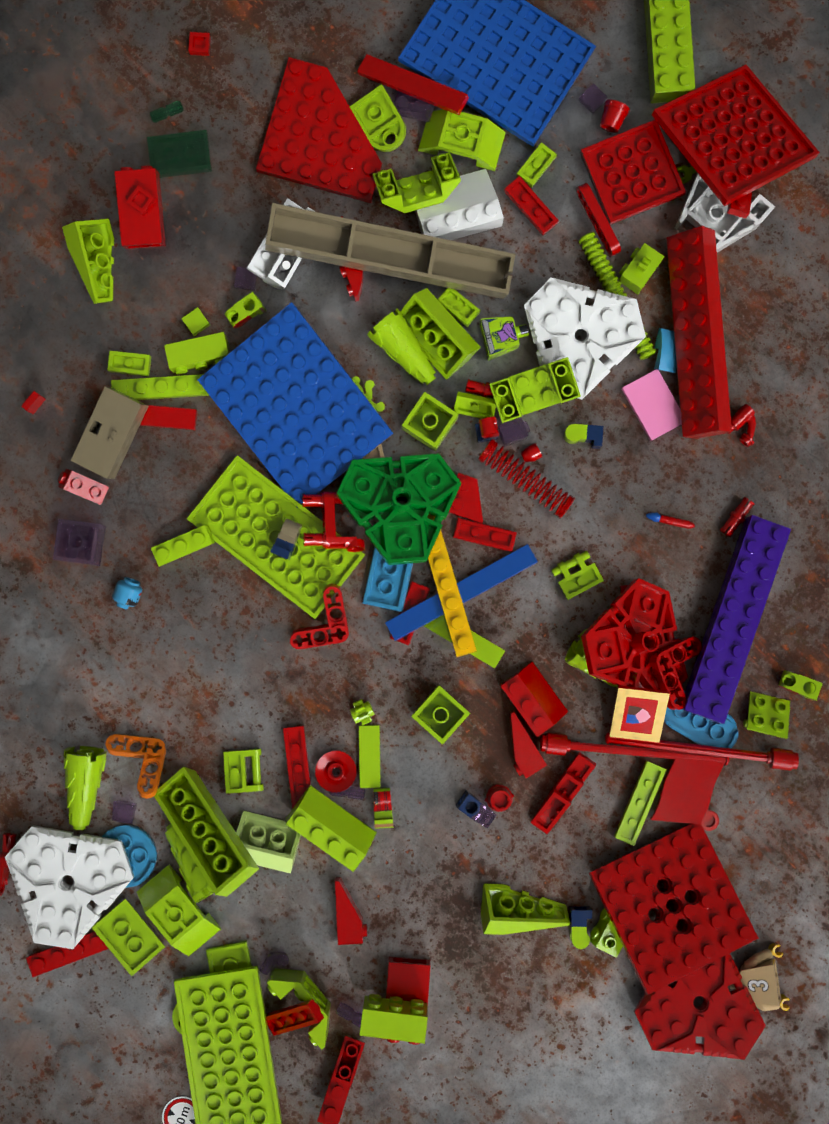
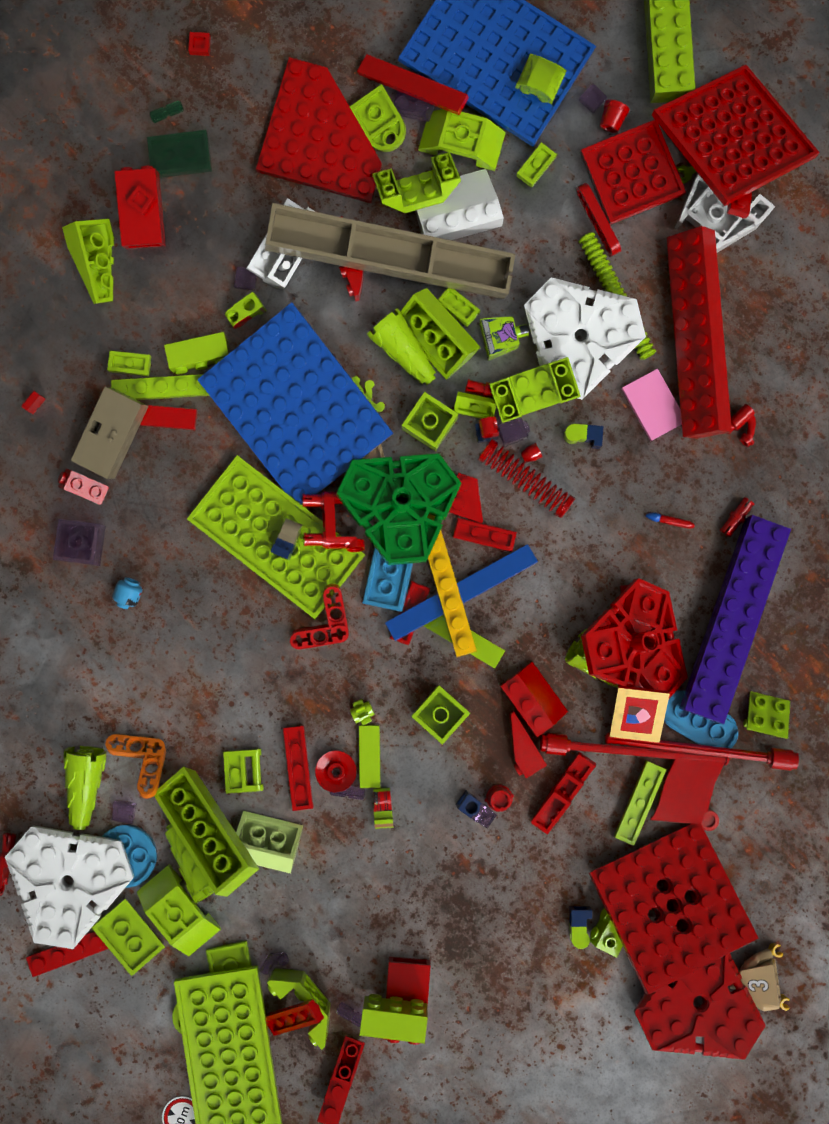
lime plate [151,524,215,567] -> none
lime tile [181,307,210,336] -> none
lime slope [286,785,377,872] -> none
red slope [335,877,368,945] -> none
lime wedge [481,884,570,935] -> none
red plate [504,176,559,236] -> none
lime plate [551,551,604,600] -> none
lime brick [618,243,665,295] -> none
red beam [650,637,702,710] -> none
dark azure slope [654,328,677,373] -> none
lime leg [778,670,823,701] -> none
none -> lime slope [515,54,567,104]

